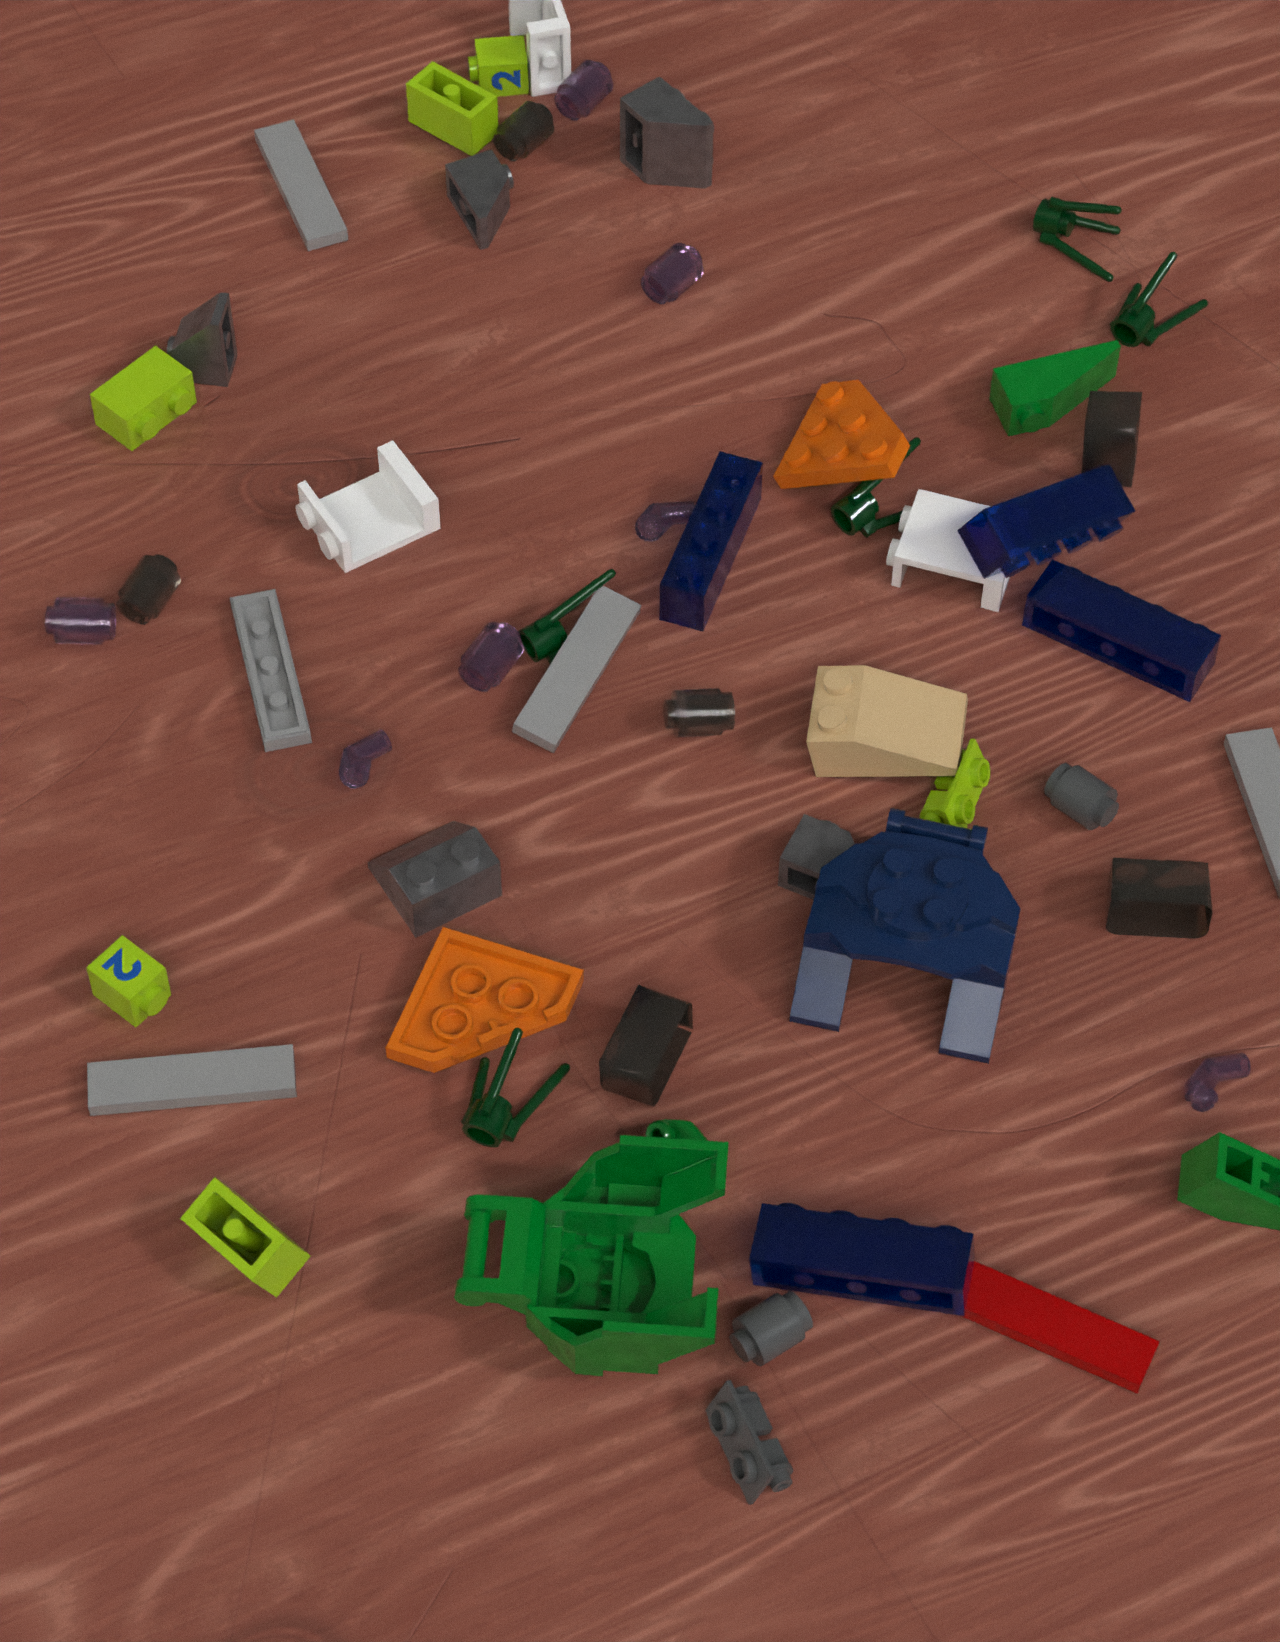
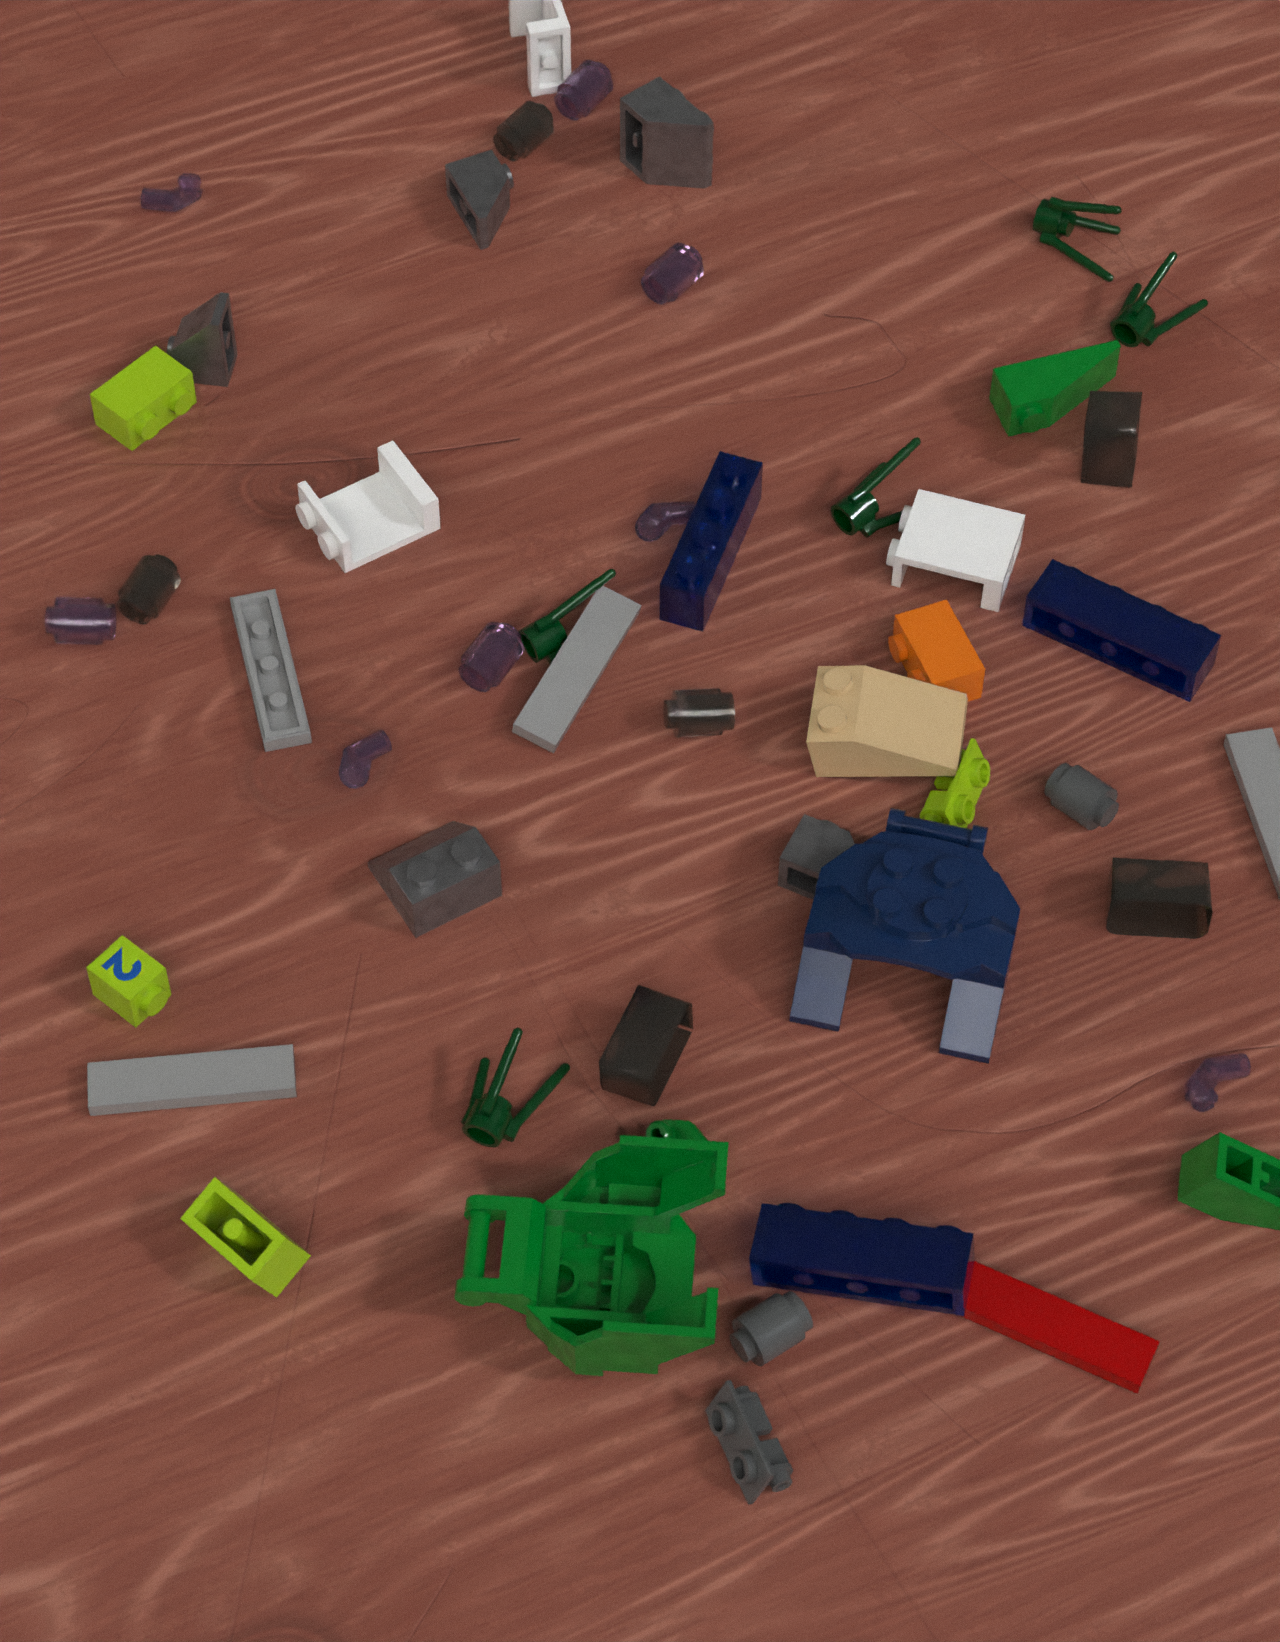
light grey tile [254,119,348,251] -> none
orange plate [385,927,584,1073] -> none
lime brick [406,61,499,156] -> none
lime brick [468,35,529,97] -> none
orange plate [773,380,910,489] -> none
clear blue brick [957,464,1135,579] -> none
none -> arm [141,173,203,212]
none -> orange brick [888,599,985,702]

